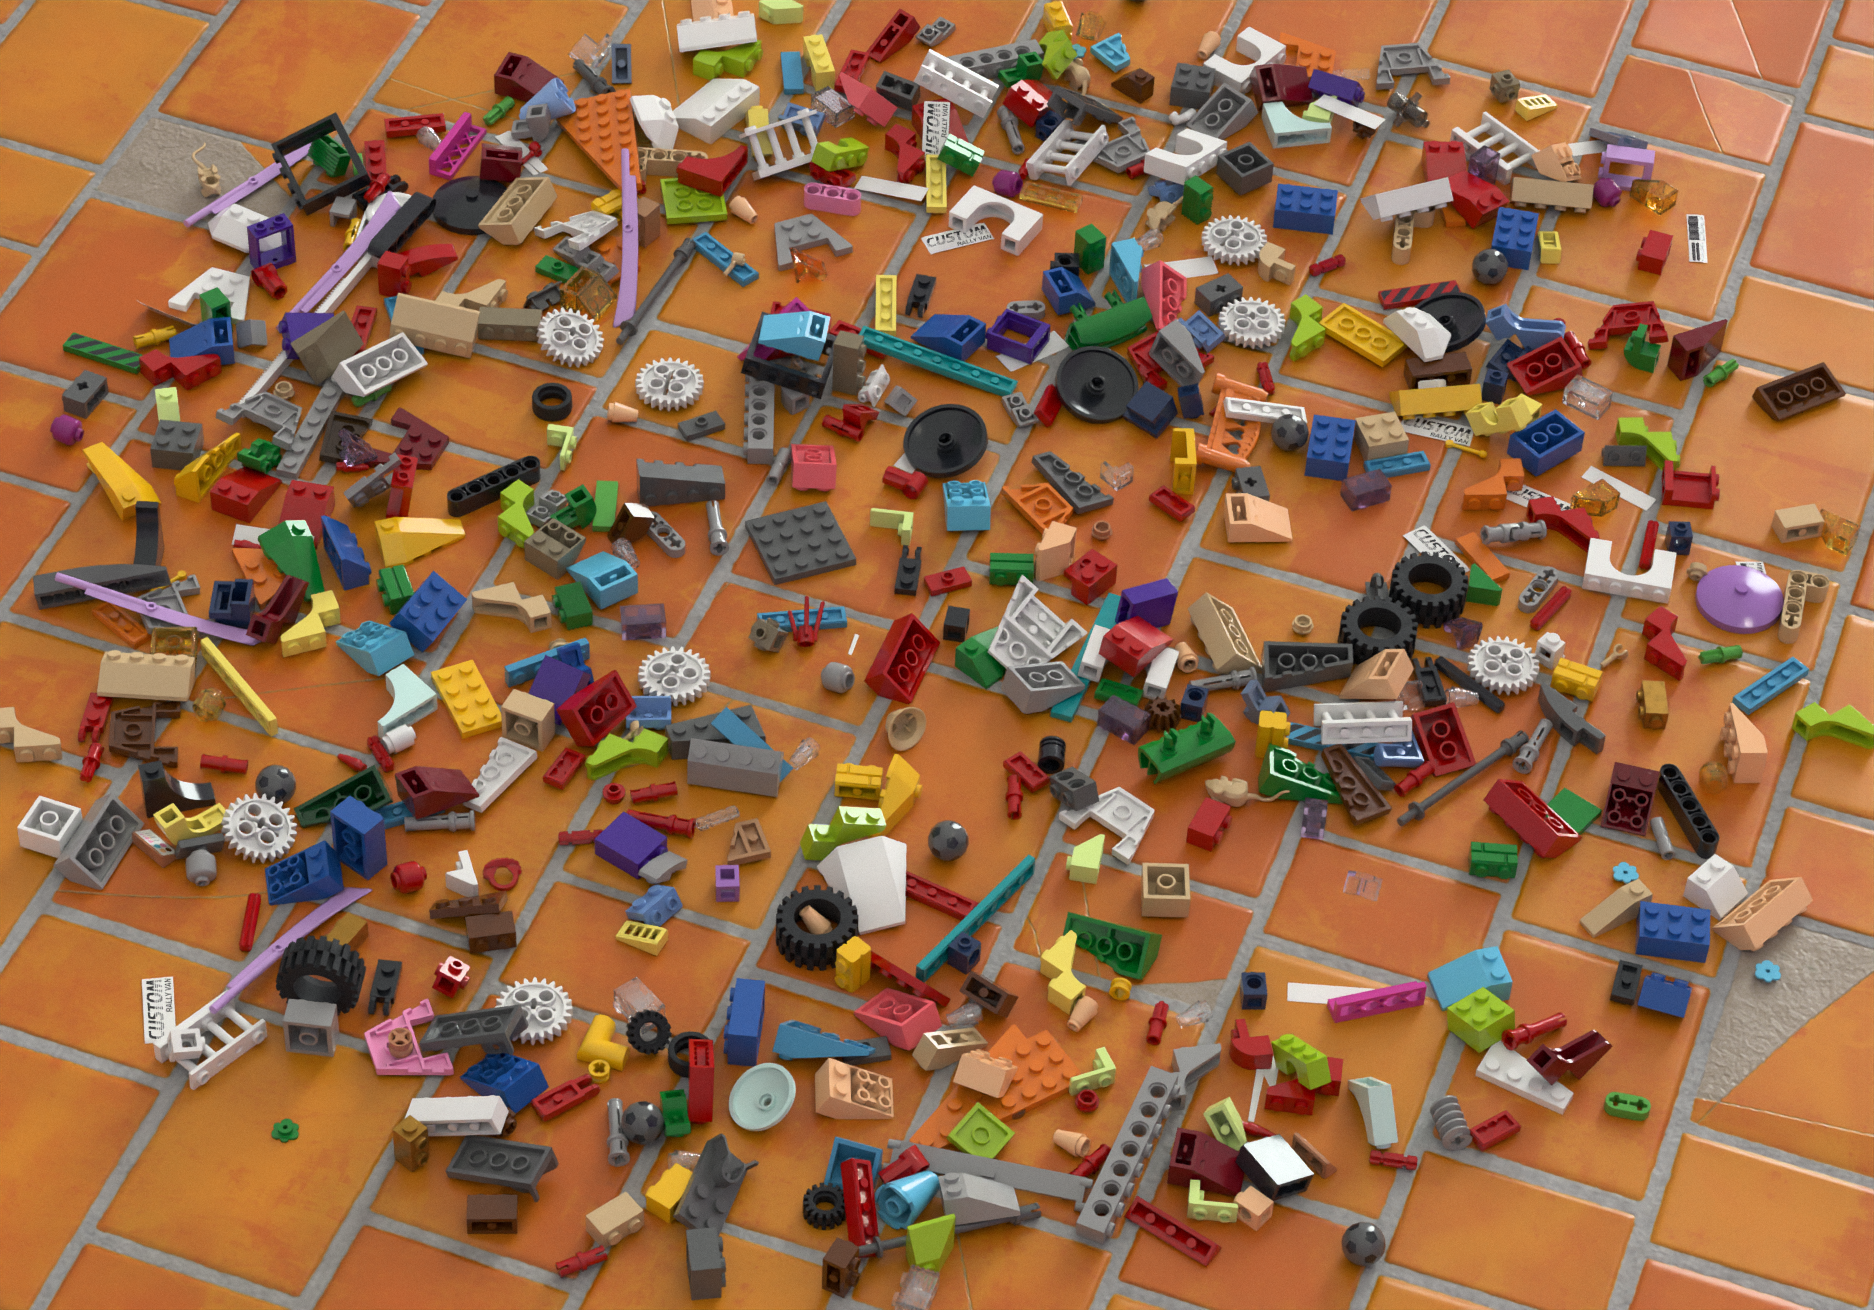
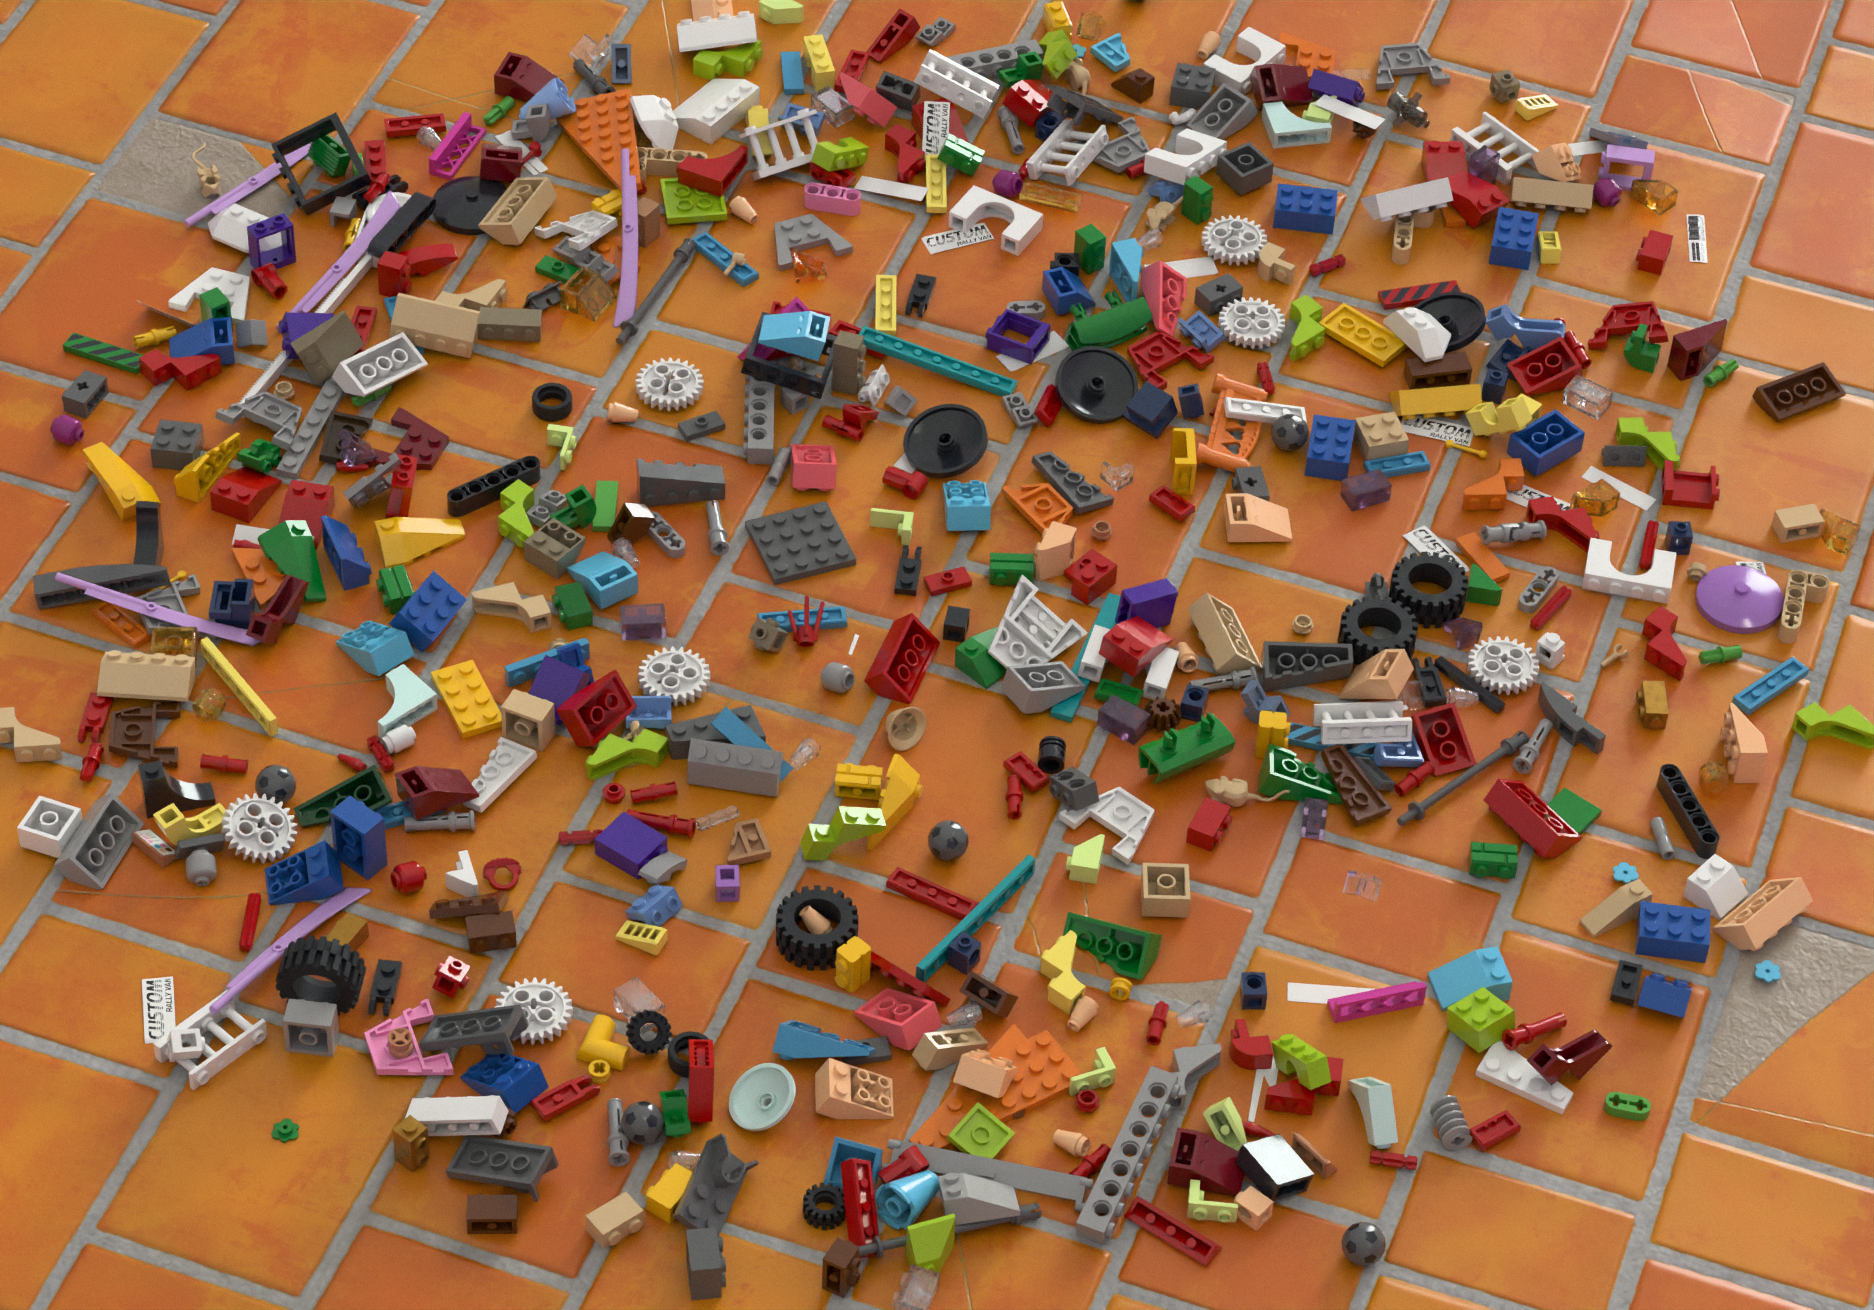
yellowish green slope [155,387,180,421] -> none
light yellow arch [281,590,341,657] -> none
white gear [536,308,604,368] -> none
red plate [543,747,586,790] -> none
red pin [555,1245,608,1278] -> none
blue brick [724,978,765,1067] -> none
white wedge [817,836,907,935] -> none
blue slope [911,314,986,361] -> none
light grey slope [1149,319,1205,387] -> none
white tile [1418,379,1446,389] -> none
dark grey piece [1472,249,1508,285] -> none
yellow brick [1550,657,1603,702] -> none
dark red slope [1600,762,1660,836] -> none

